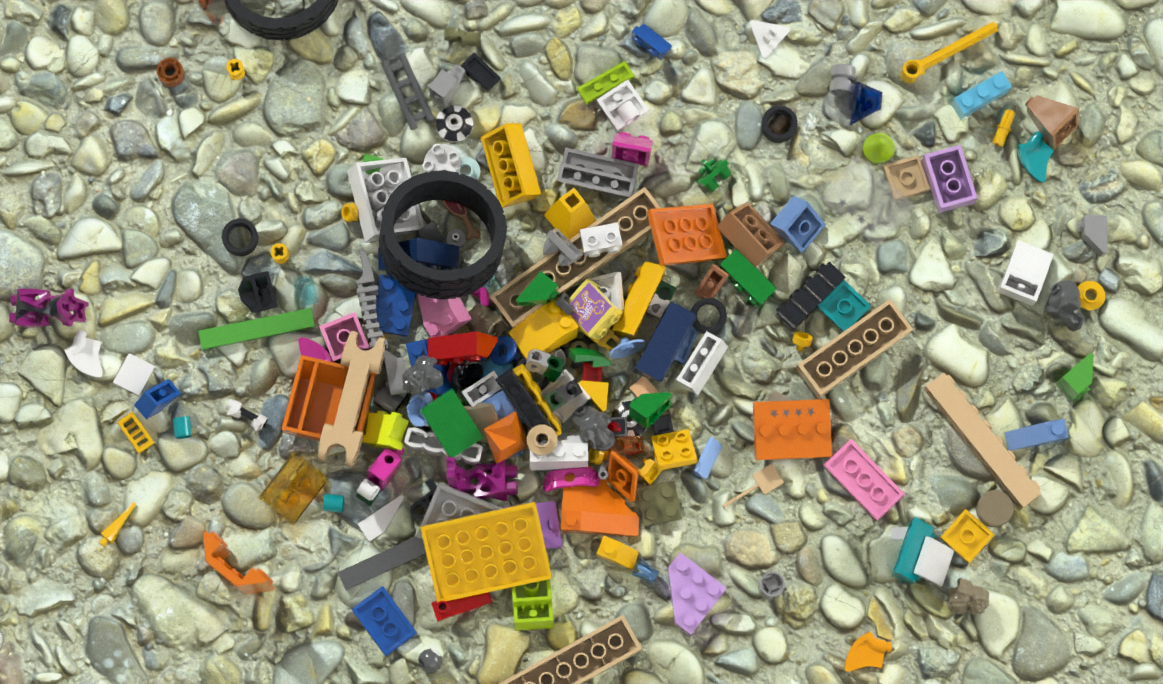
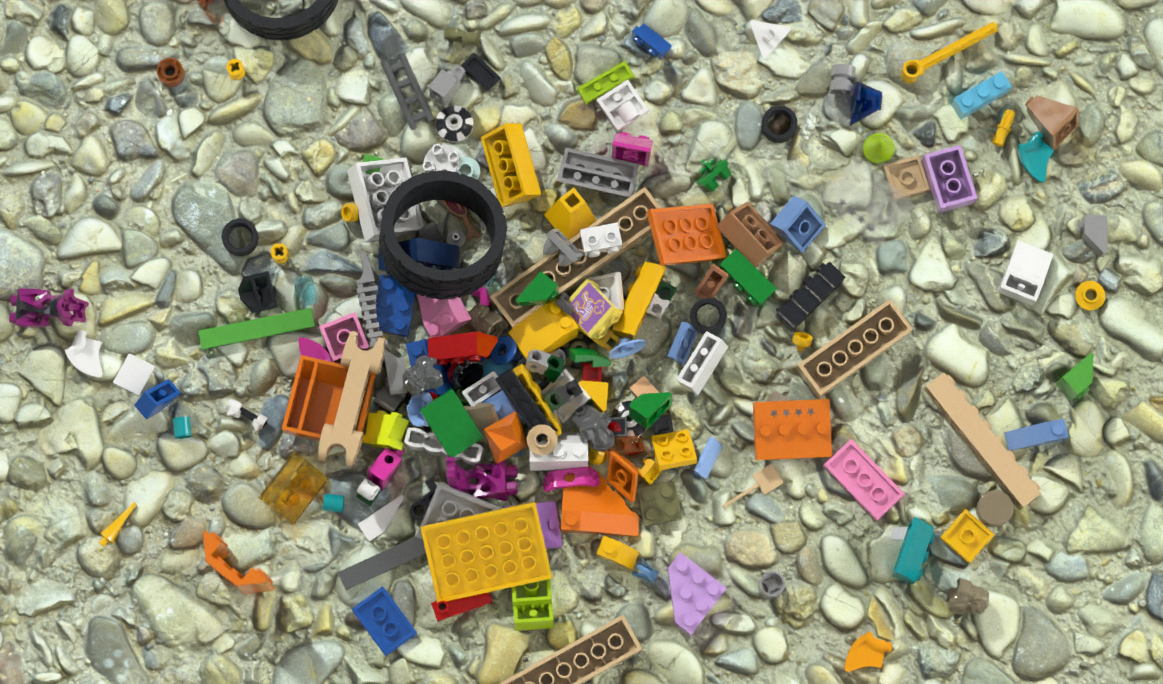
yellow slope [116,411,155,454] -> none
dark grey piece [418,648,442,673] -> none
light grey arm [598,460,609,479] -> none
dark blue slope [632,301,697,382] -> none
teal plate [817,280,872,332] -> none
white tile [914,537,954,587] -> none
dark grey head [1046,280,1084,332] -> none

